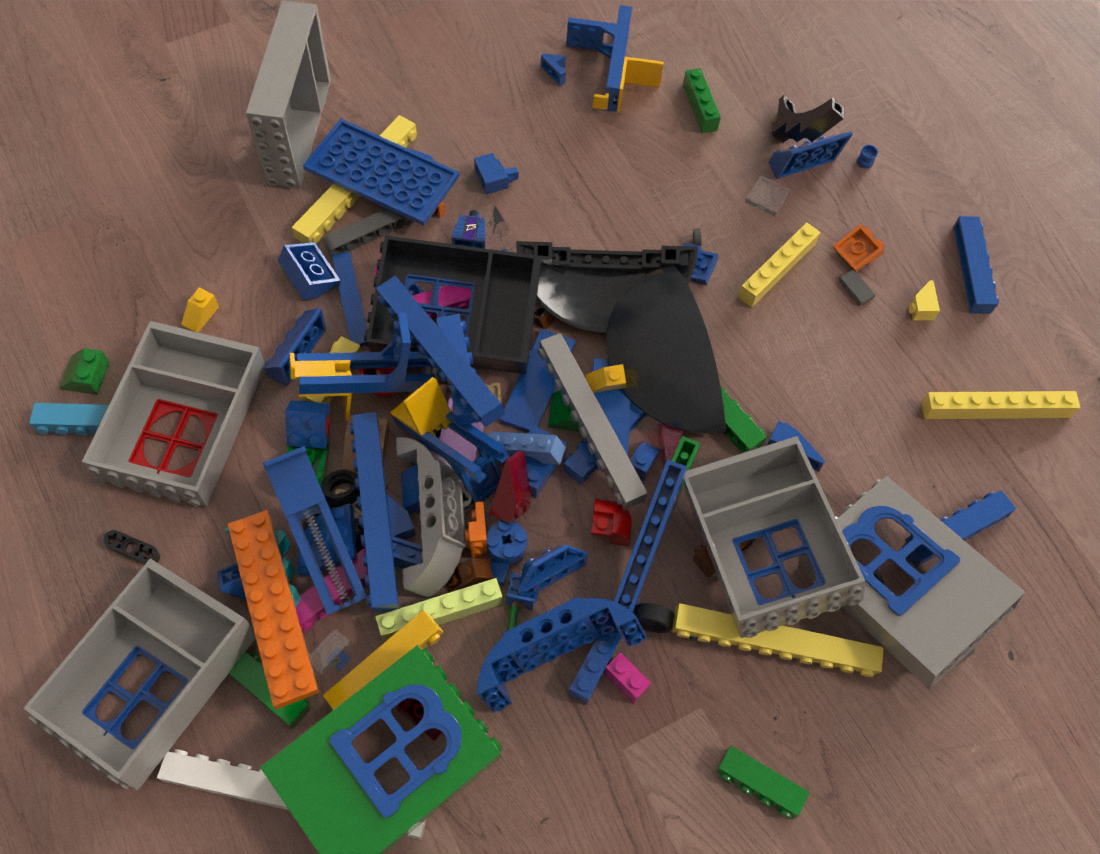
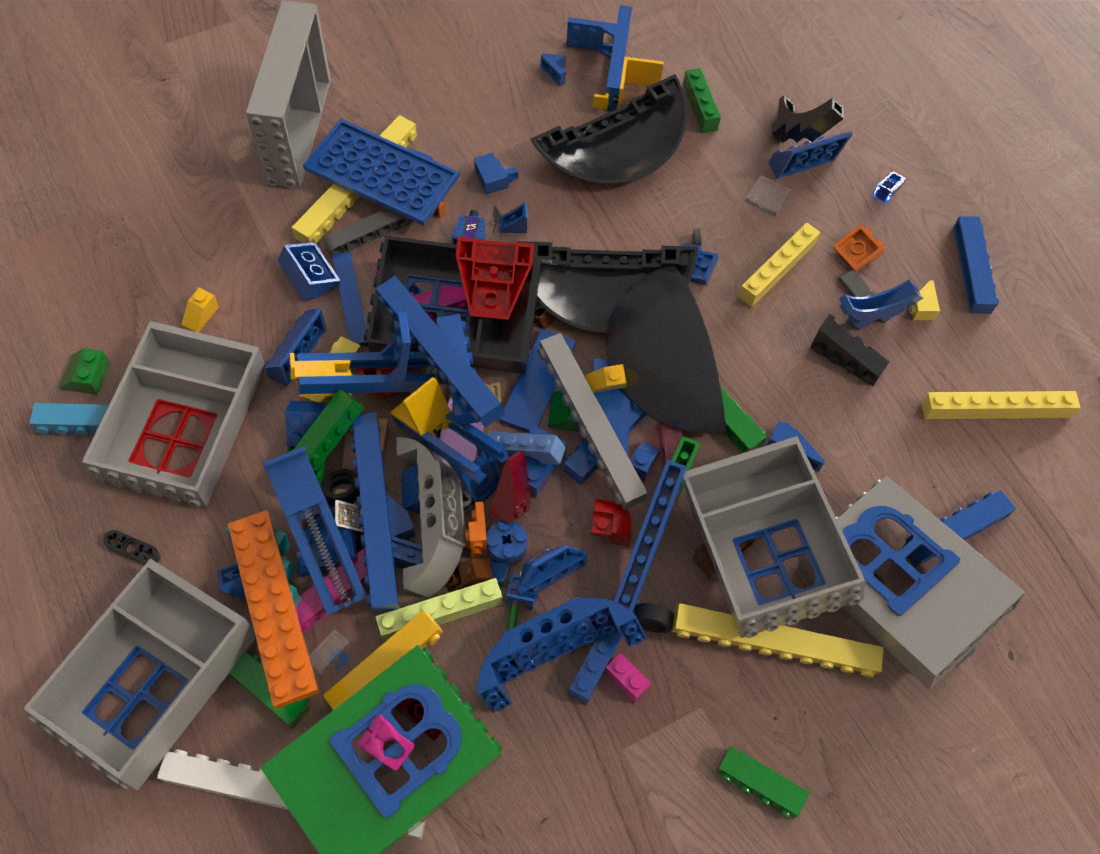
blue wheel [857,145,878,169] -> none
none -> green brick [292,389,365,471]
none -> sticker [335,500,363,532]
none -> dark pink piece [357,715,414,771]
none -> red wedge [456,237,535,319]
none -> blue slope [500,203,528,233]
none -> black brick [530,74,687,184]
none -> black wedge [810,314,889,386]
none -> blue arch [839,280,923,330]
none -> clear blue slope [873,171,906,203]

